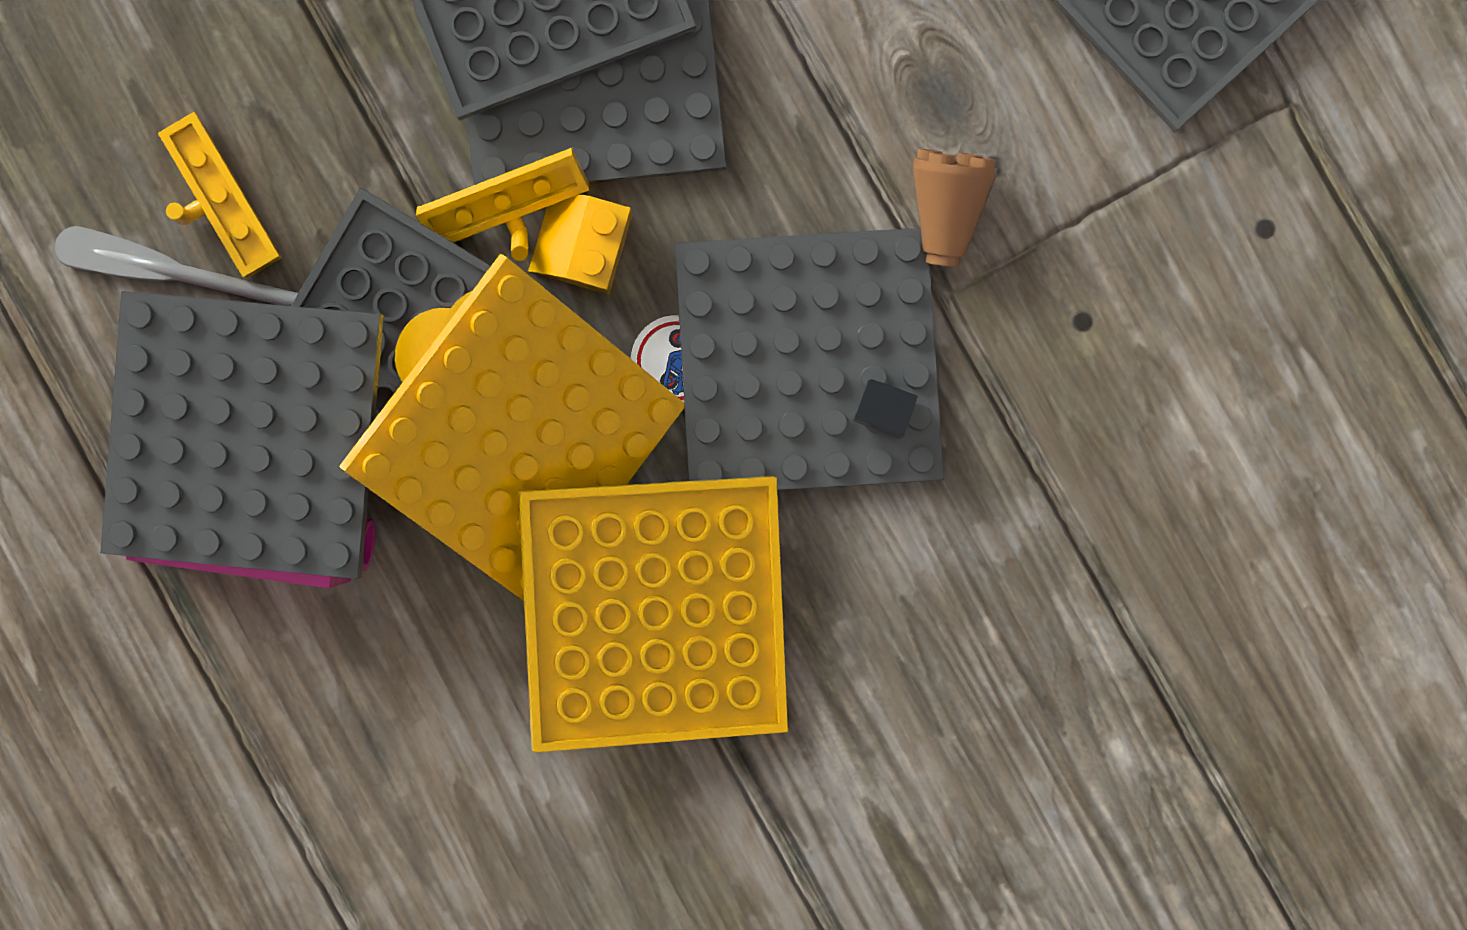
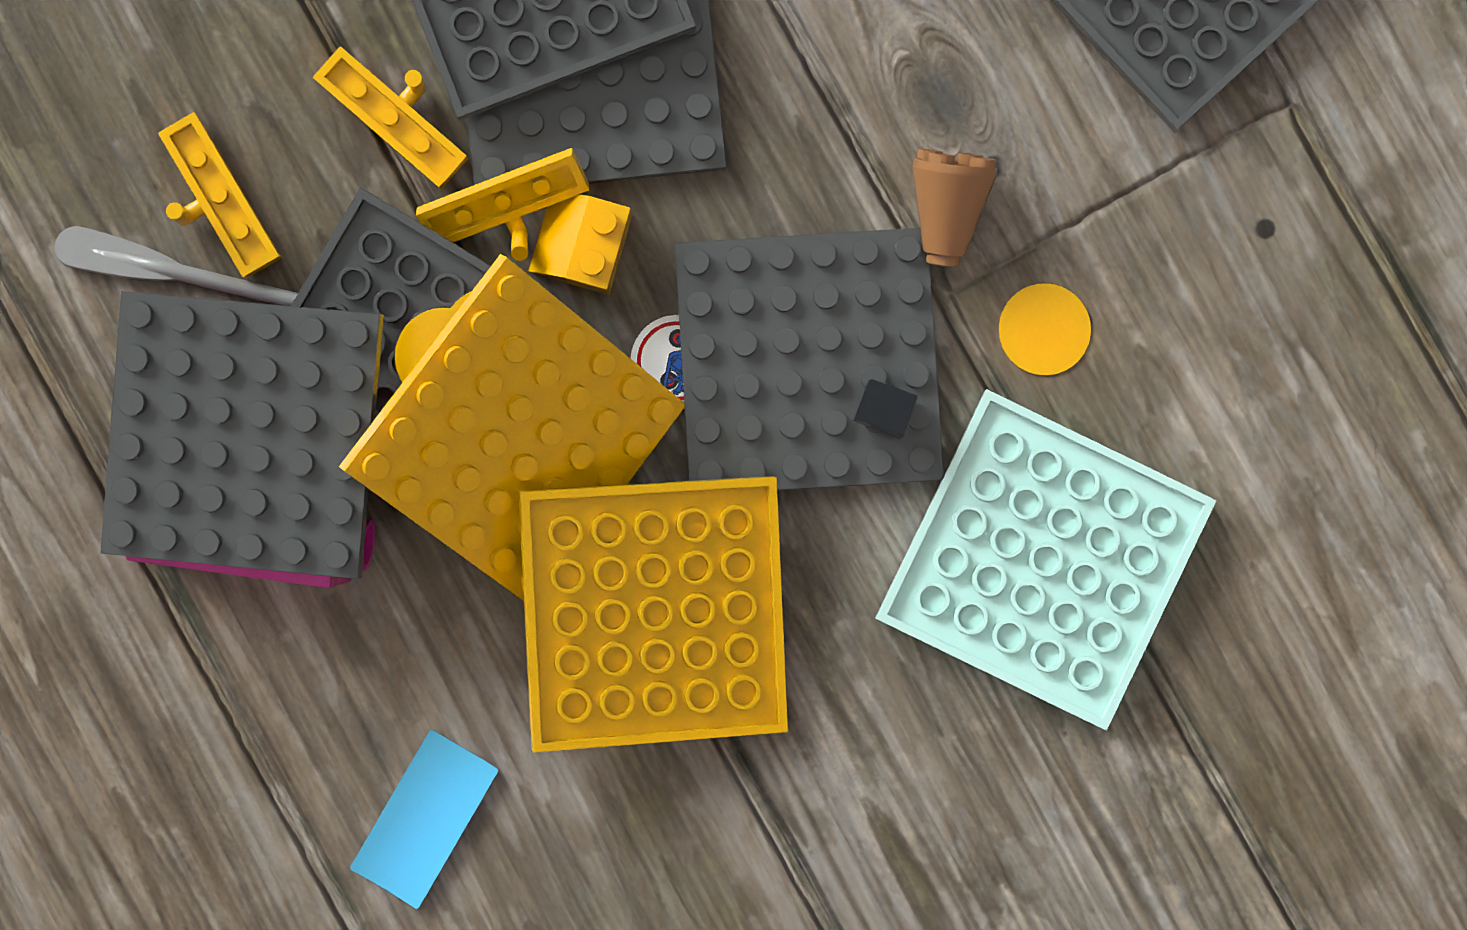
none -> yellow plate [313,46,469,190]
none -> medium azure sticker [350,730,498,909]
none -> light aqua plate [875,389,1217,731]
none -> yellow sticker [999,283,1091,375]

